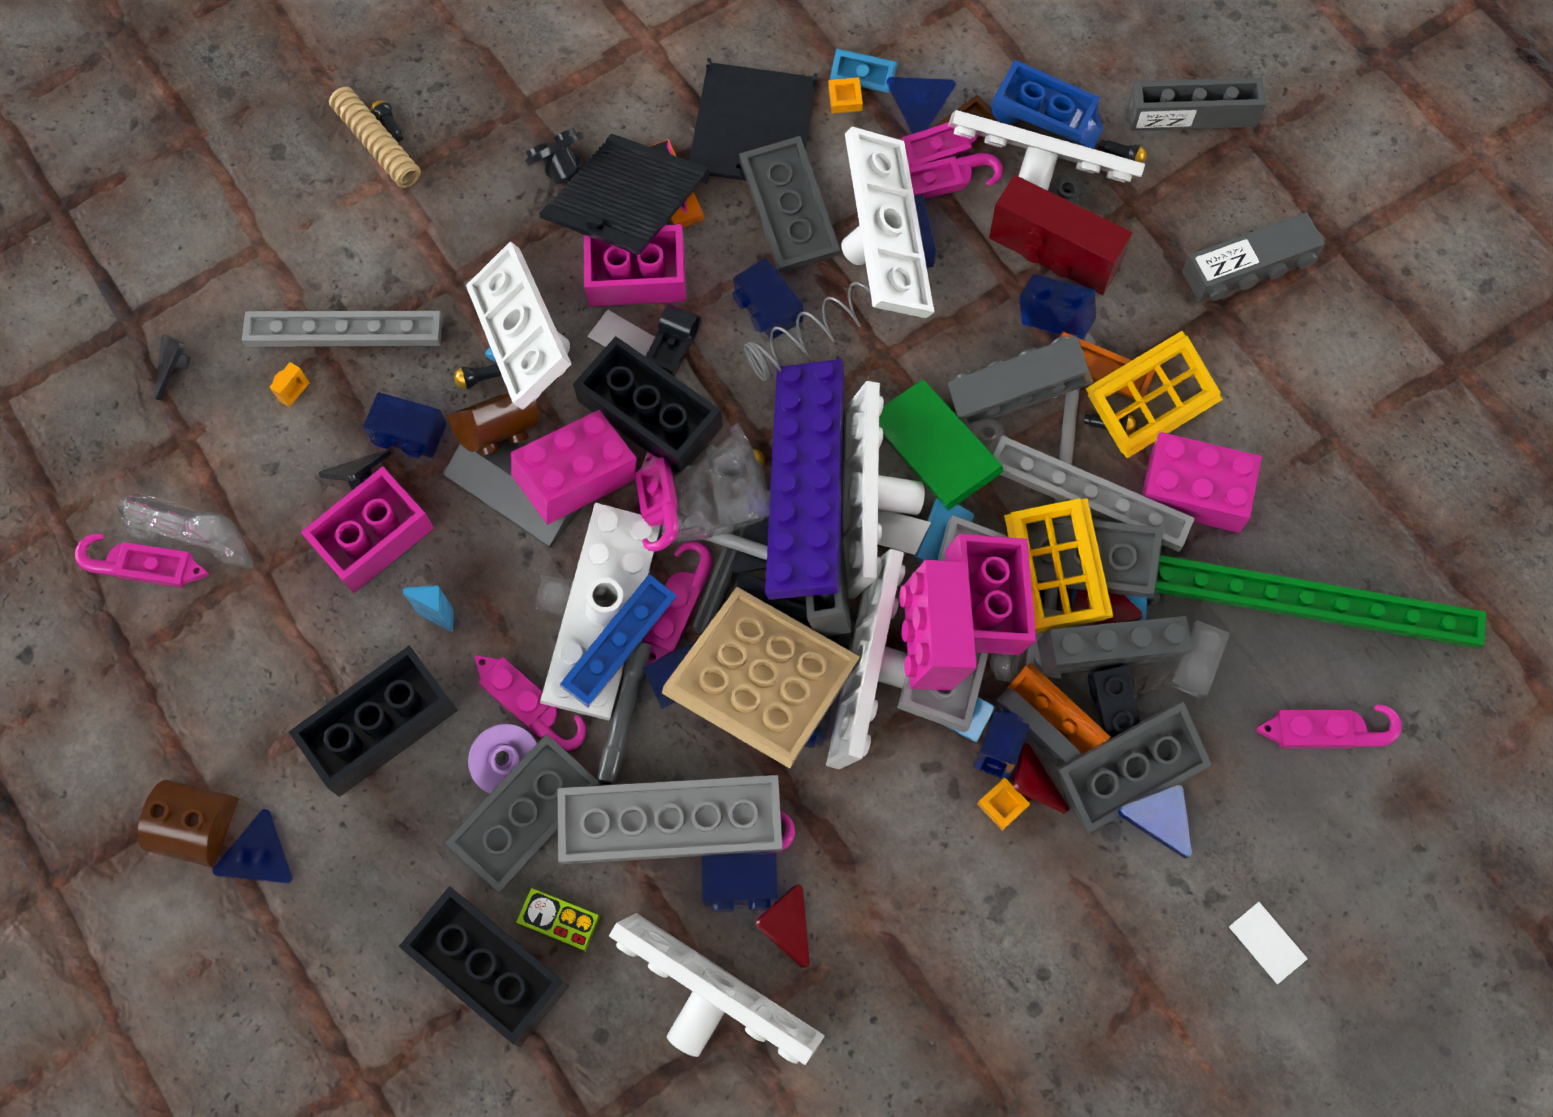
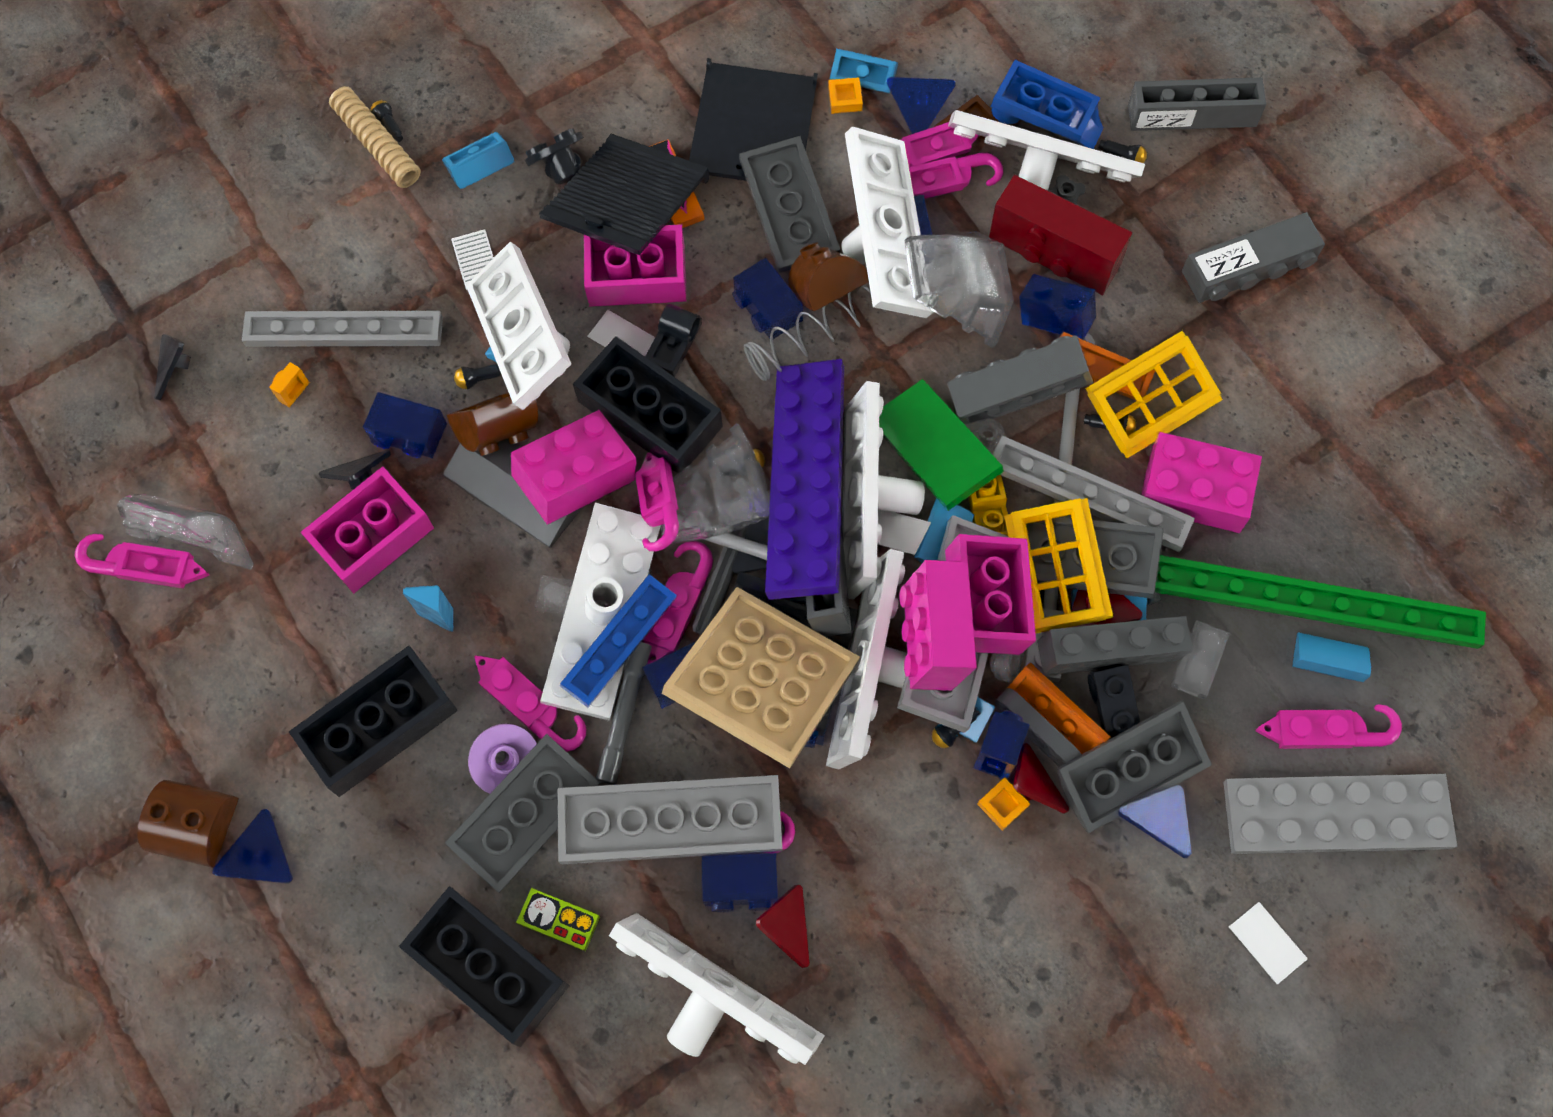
none -> dark azure slope [442,132,514,189]
none -> white sticker [451,229,494,290]
none -> reddish brown brick [788,242,869,311]
none -> clear wedge [904,231,1014,348]
none -> black piece [932,706,981,748]
none -> yellow slope [969,475,1008,536]
none -> light grey plate [1223,774,1457,854]
none -> dark azure slope [1292,632,1371,682]

